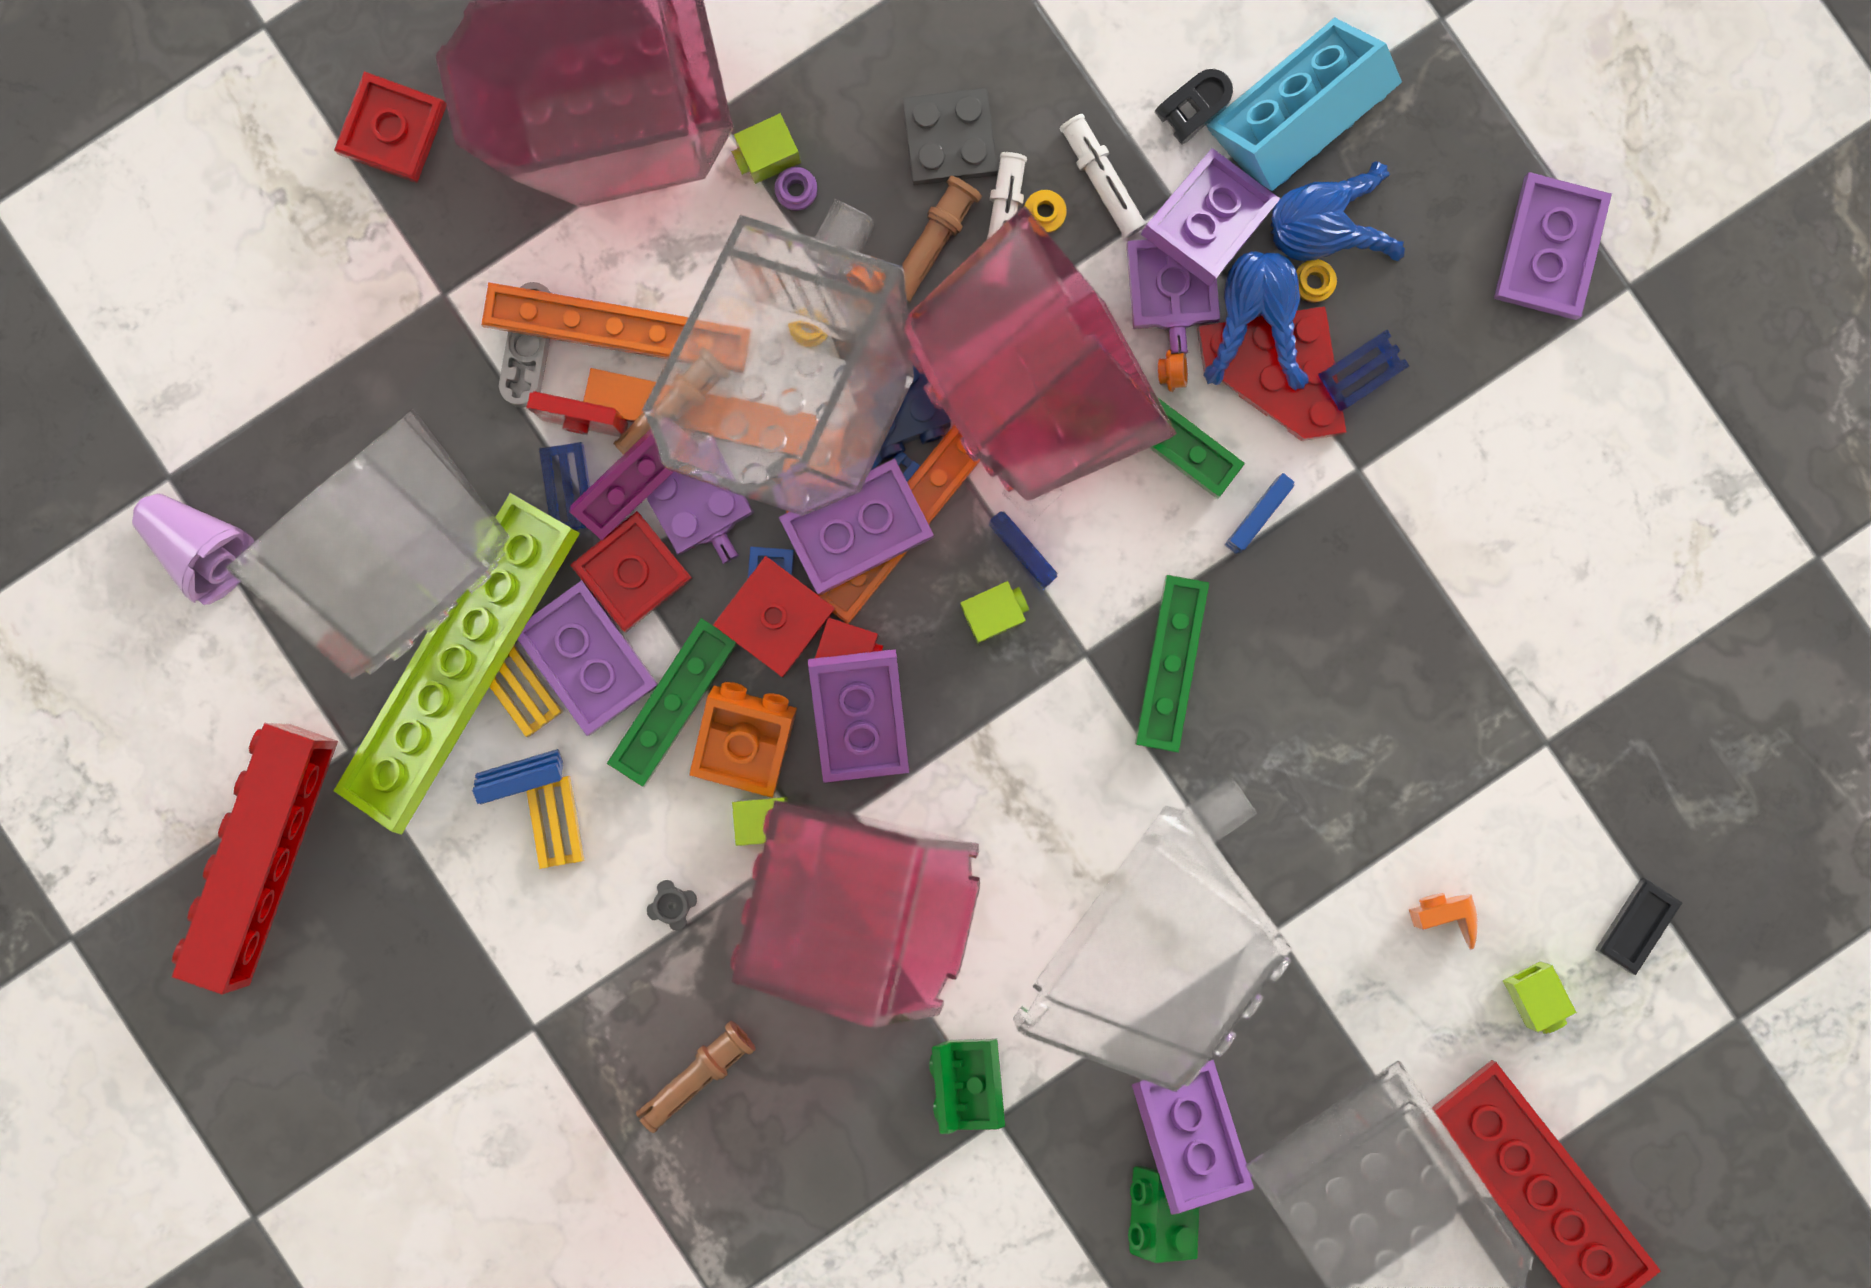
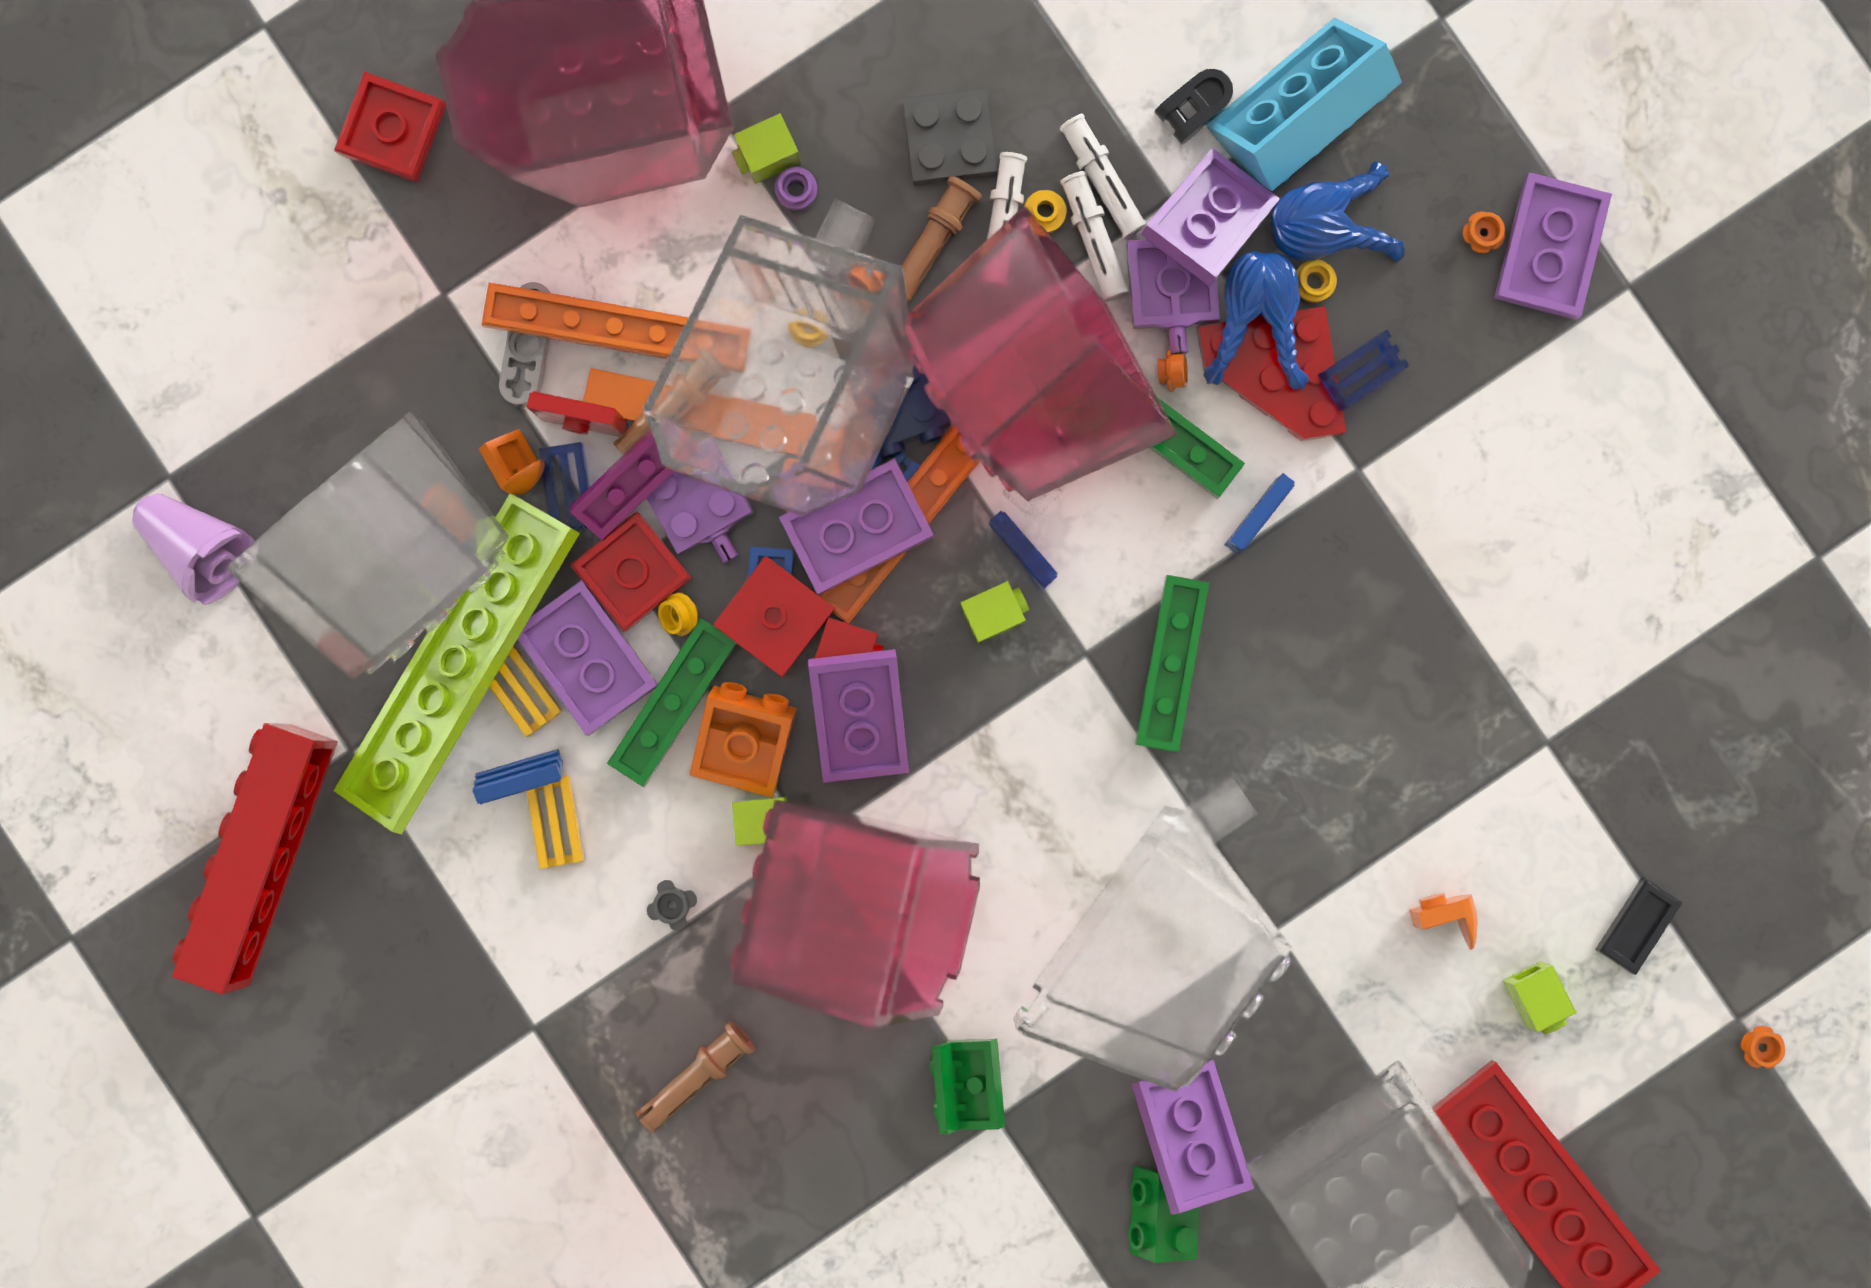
none -> orange plate [479,429,545,495]
none -> yellow plate [658,593,698,636]
none -> white pin [1060,171,1130,301]
none -> orange plate [1463,211,1505,254]
none -> orange plate [1741,1026,1785,1069]

